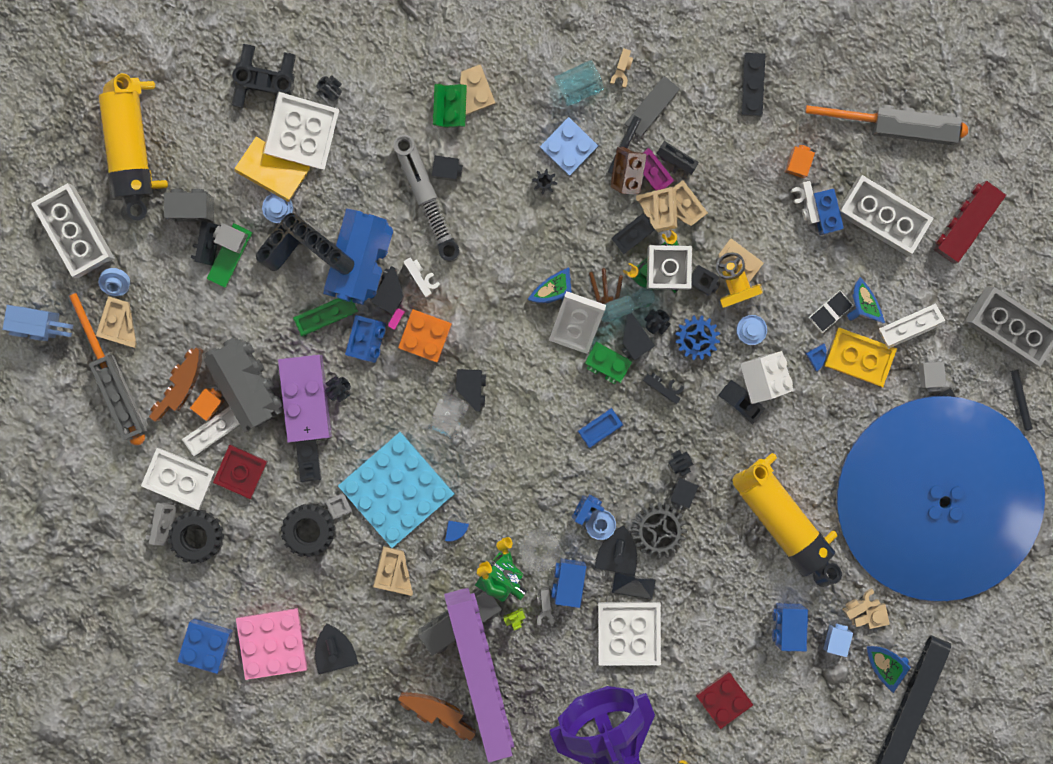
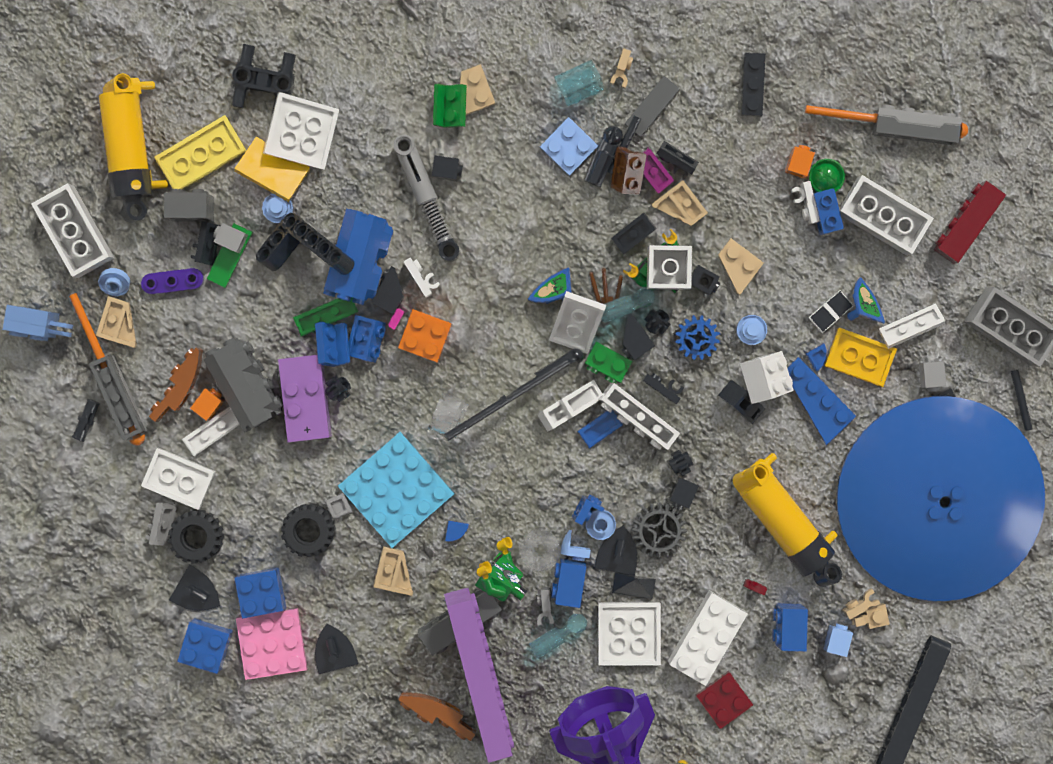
dark red plate [213,444,268,499] -> none
black plate [295,439,322,482] -> none
black gear [316,75,342,102] -> none
black slope [456,369,486,412] -> none
lime plate [503,608,526,631] -> none
black gear [532,169,557,195] -> none
tan wing [636,187,677,232] -> none
yellow piece [716,252,763,308] -> none
shield [867,646,911,693] -> none
none -> black pin [72,399,100,442]
none -> dark purple plate [141,268,204,294]
none -> light yellow tile [154,115,247,189]
none -> black shield [169,564,220,611]
none -> blue brick [234,567,287,619]
none -> blue bracket [315,322,350,367]
none -> black bar [444,348,584,441]
none -> clear light blue piece [529,614,587,659]
none -> white slope [537,380,602,432]
none -> light blue plate [560,530,590,561]
none -> black piece [584,126,623,188]
none -> white brick [598,383,680,450]
none -> white brick [668,590,748,686]
none -> dark red tile [743,579,767,595]
none -> blue wing [787,357,856,445]
none -> green hat [809,158,845,193]

